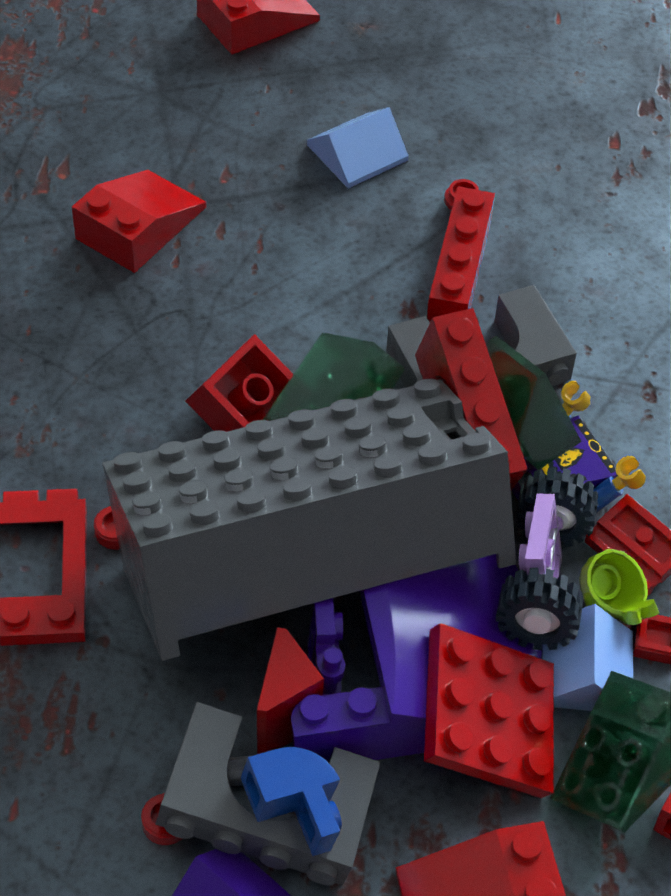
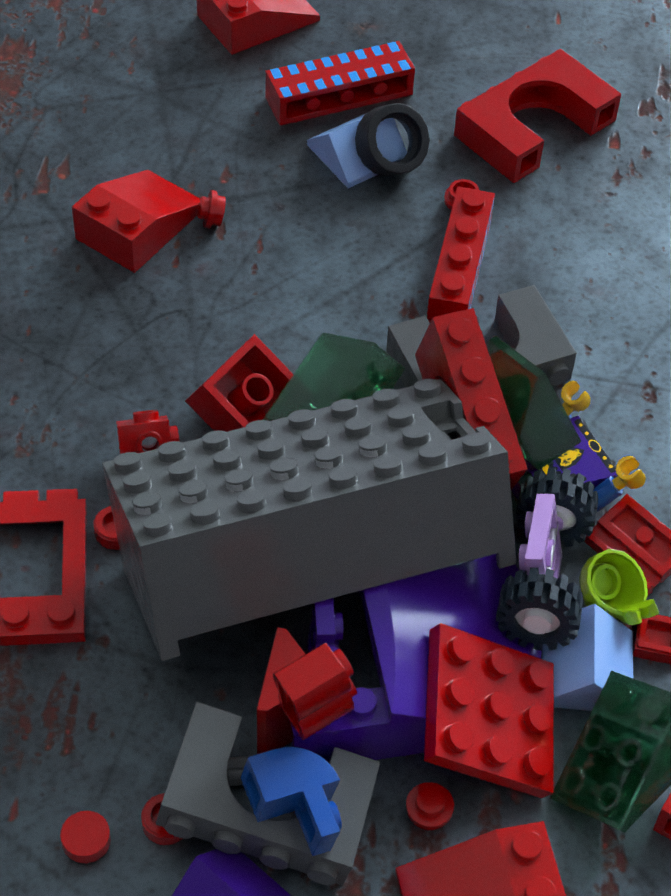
none -> red tile [60,811,111,863]
none -> red brick [116,410,179,454]
none -> red plate [197,190,226,229]
none -> red brick [266,41,415,126]
none -> red brick [273,642,357,740]
none -> black tyre [355,103,430,177]
none -> red plate [406,782,454,830]
none -> red arch [454,48,621,183]

